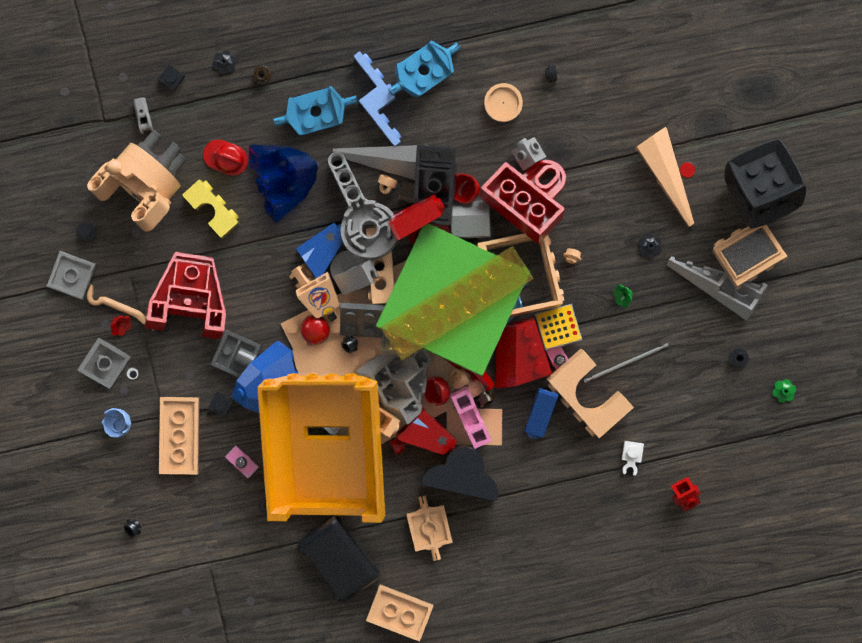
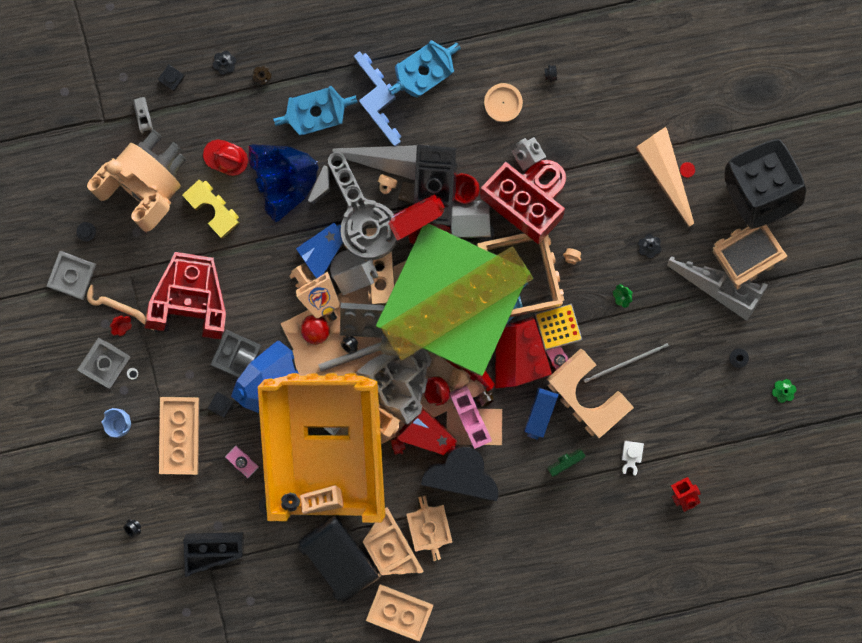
none -> black wedge [183,532,244,577]
none -> black plate [281,493,300,512]
none -> light nougat slope [300,485,343,514]
none -> light grey slope [308,165,330,204]
none -> light grey bar [318,342,381,371]
none -> light nougat wing [363,507,424,575]
none -> dark green plate [547,448,586,476]

